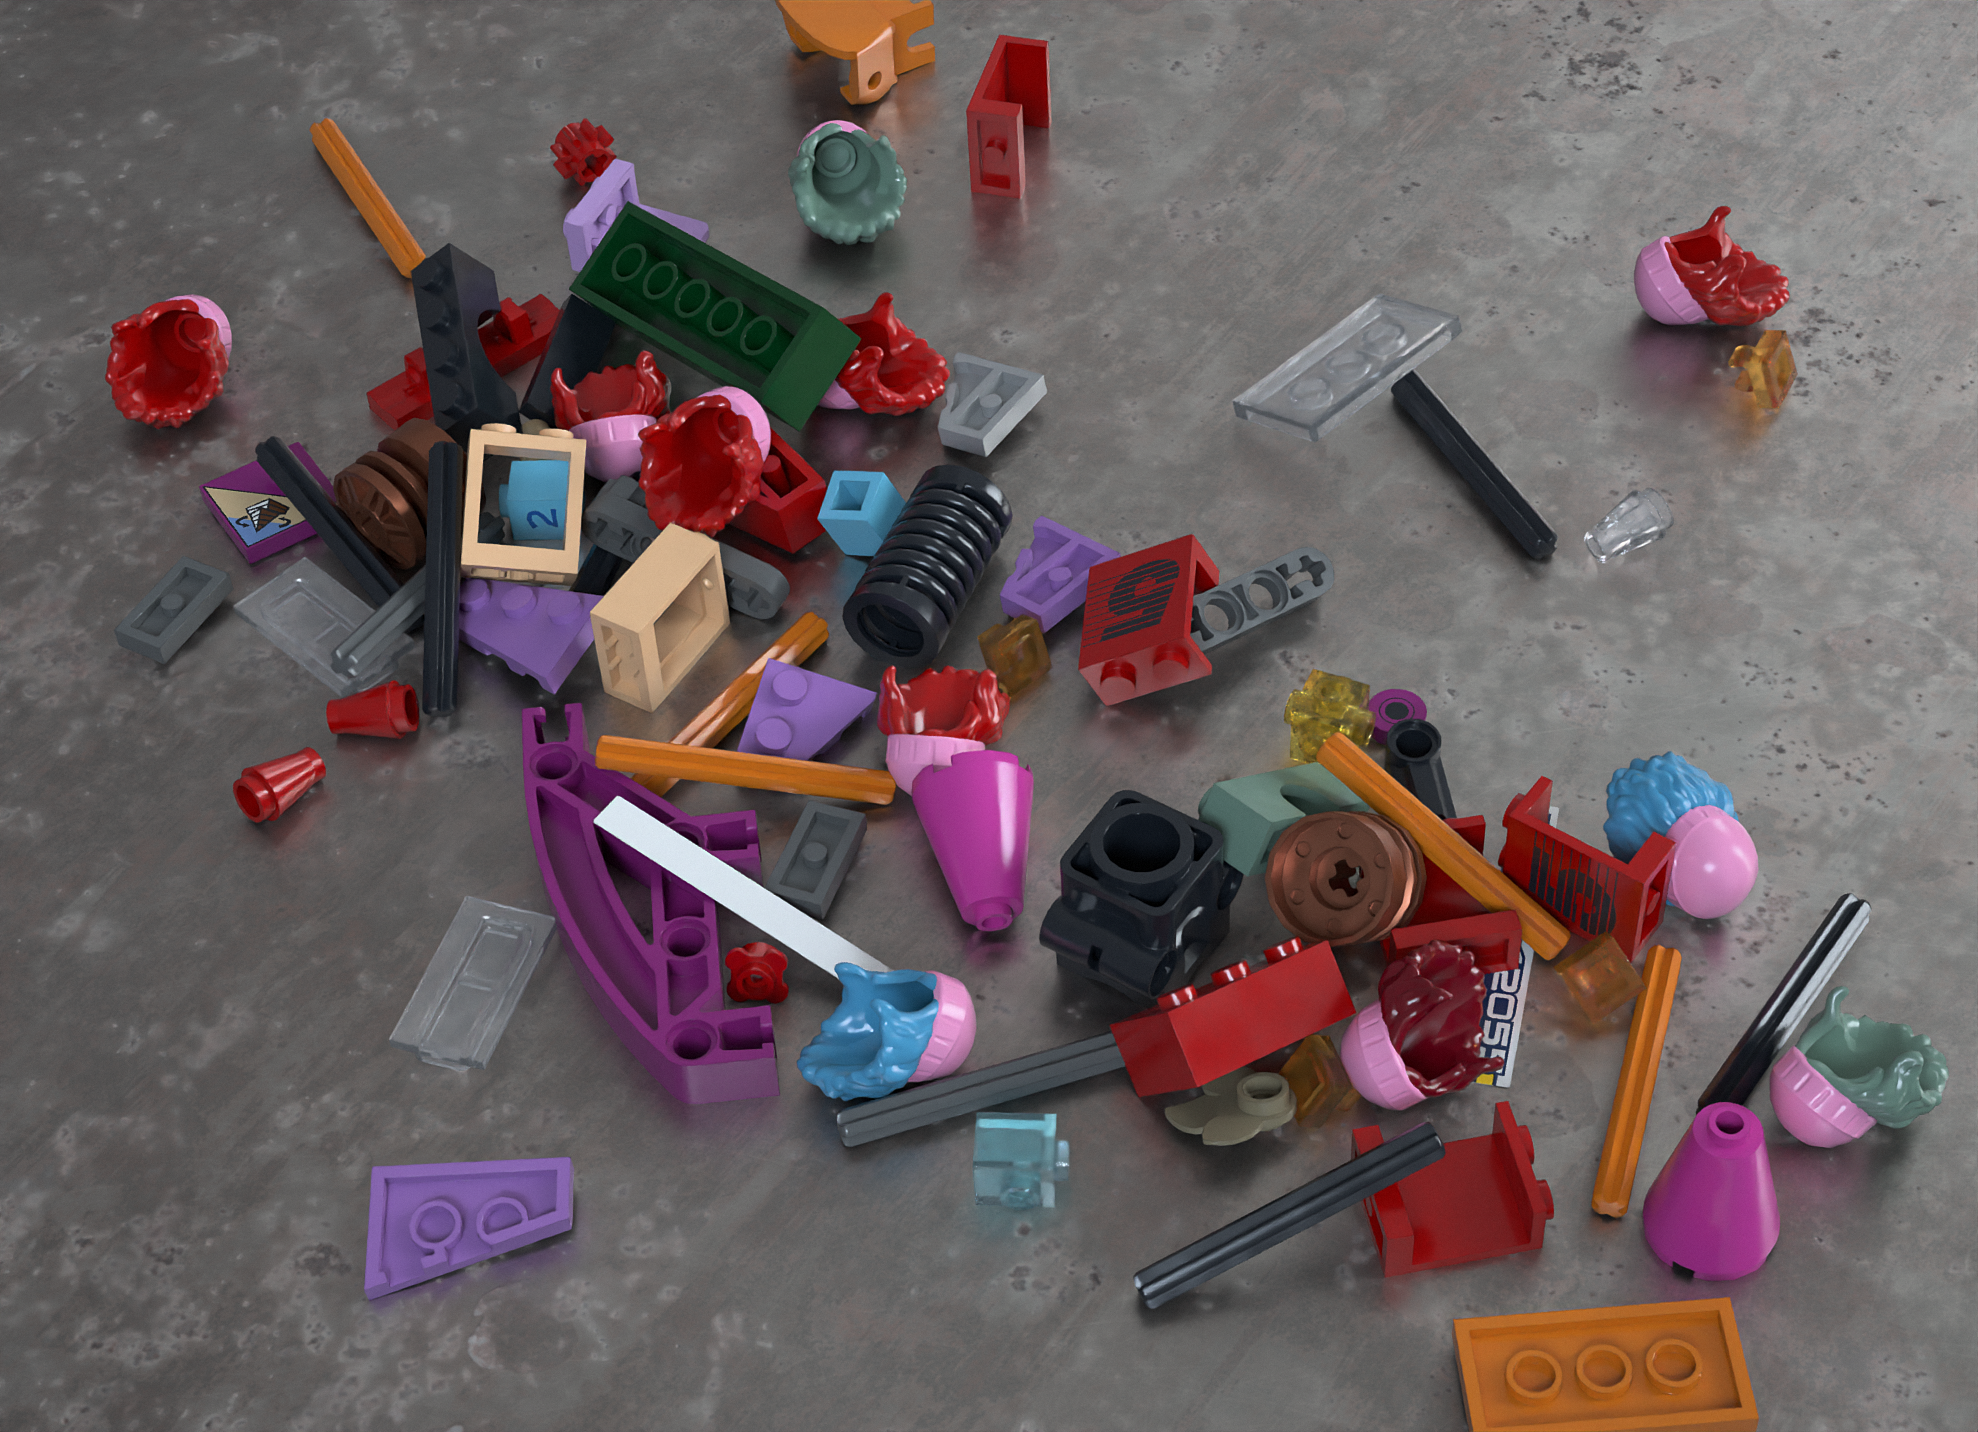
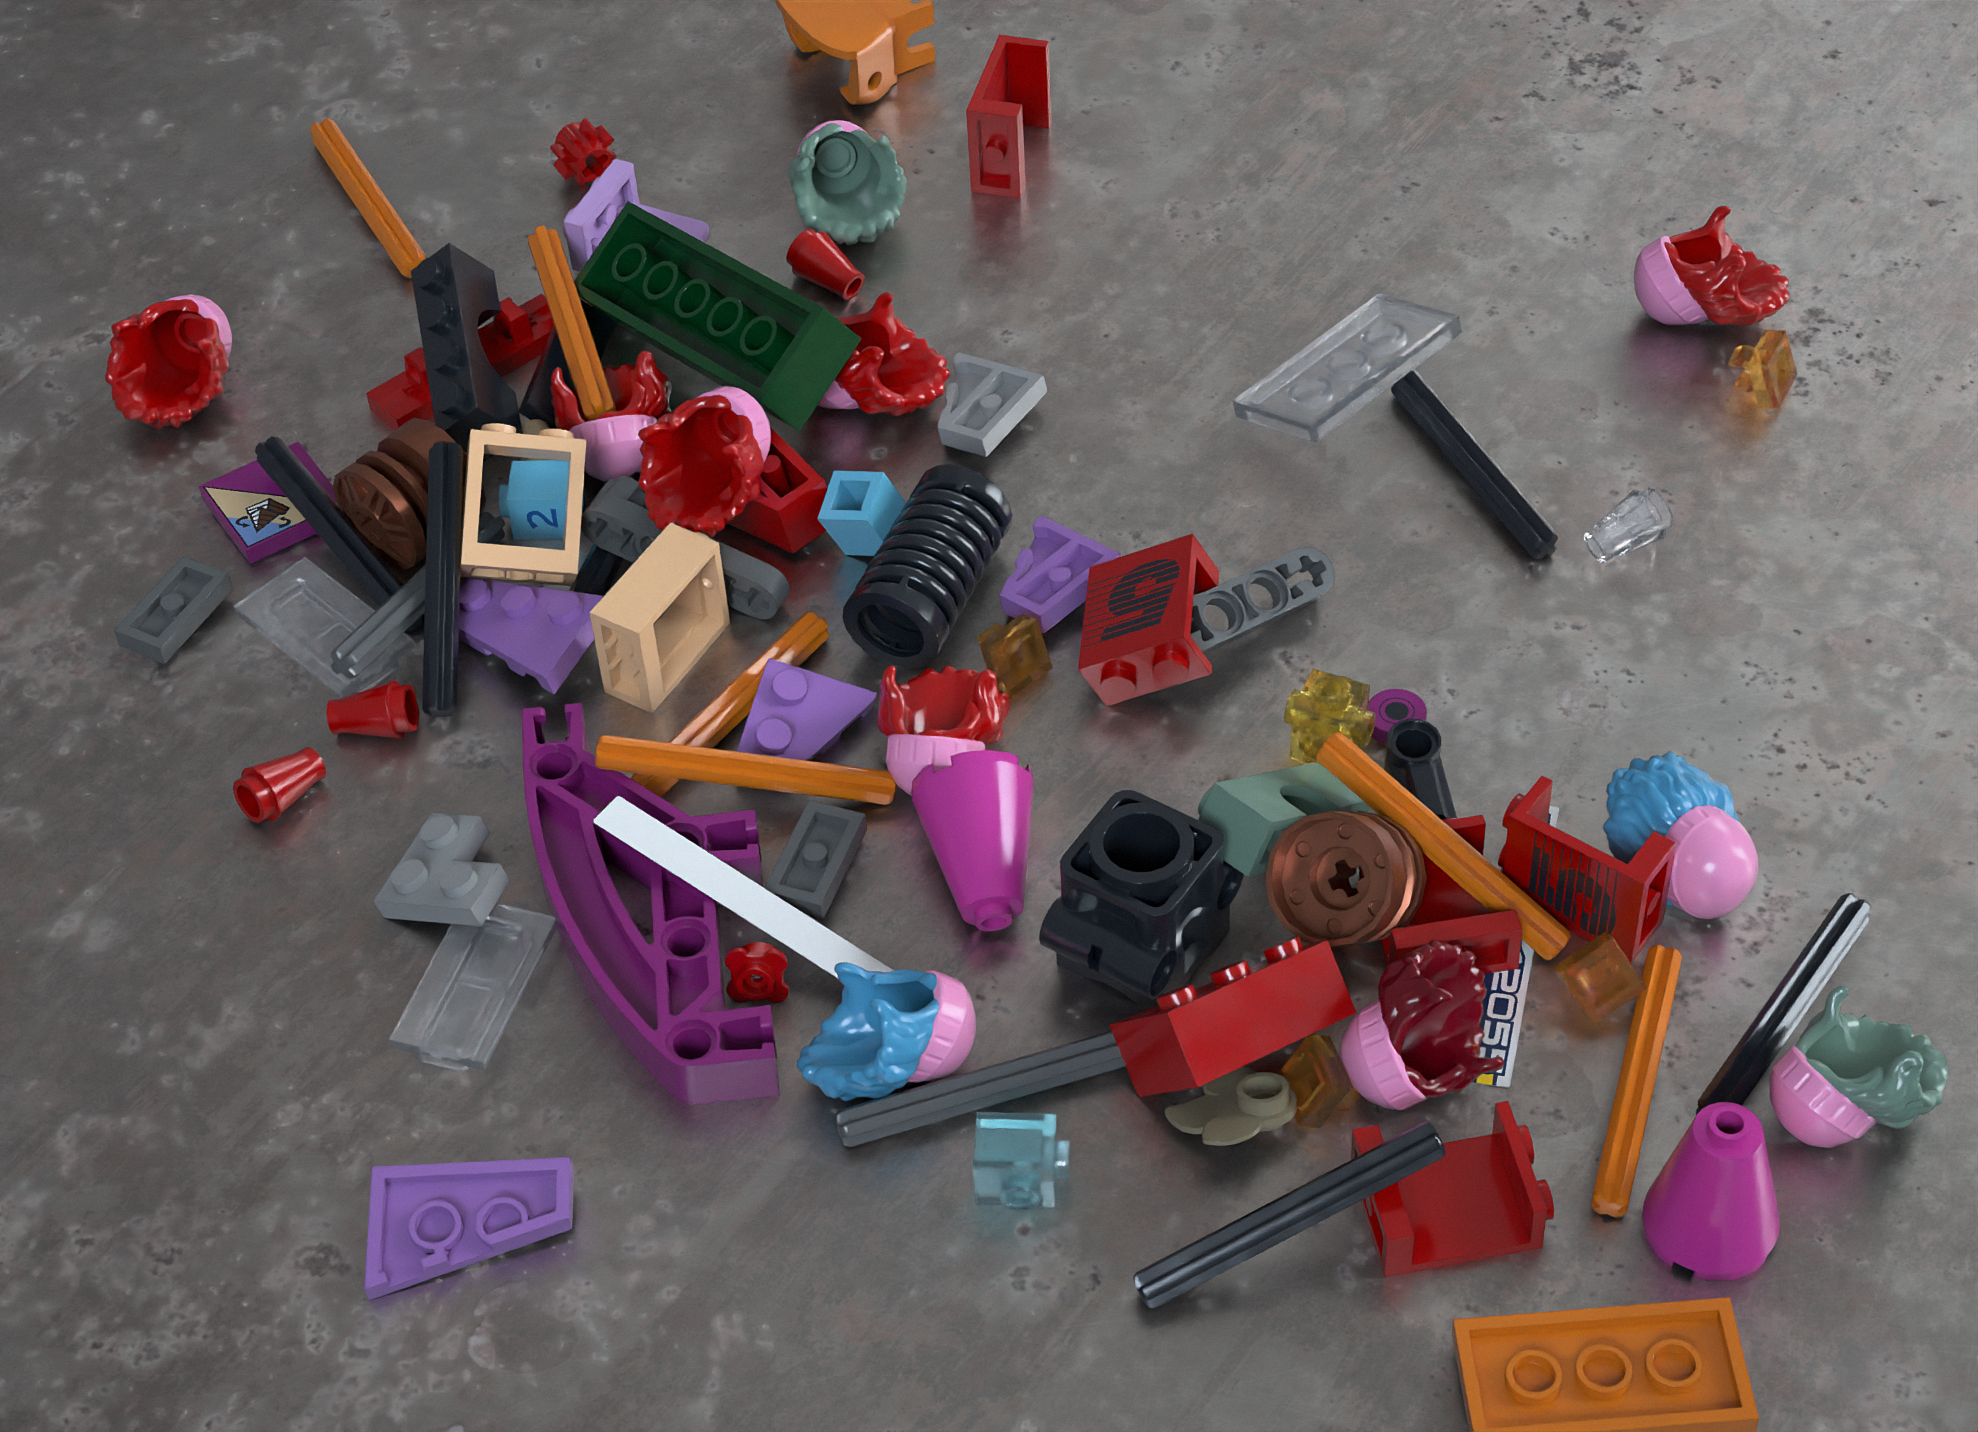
none -> light grey plate [373,813,510,926]
none -> orange axle [528,225,616,421]
none -> red cone [786,229,865,300]

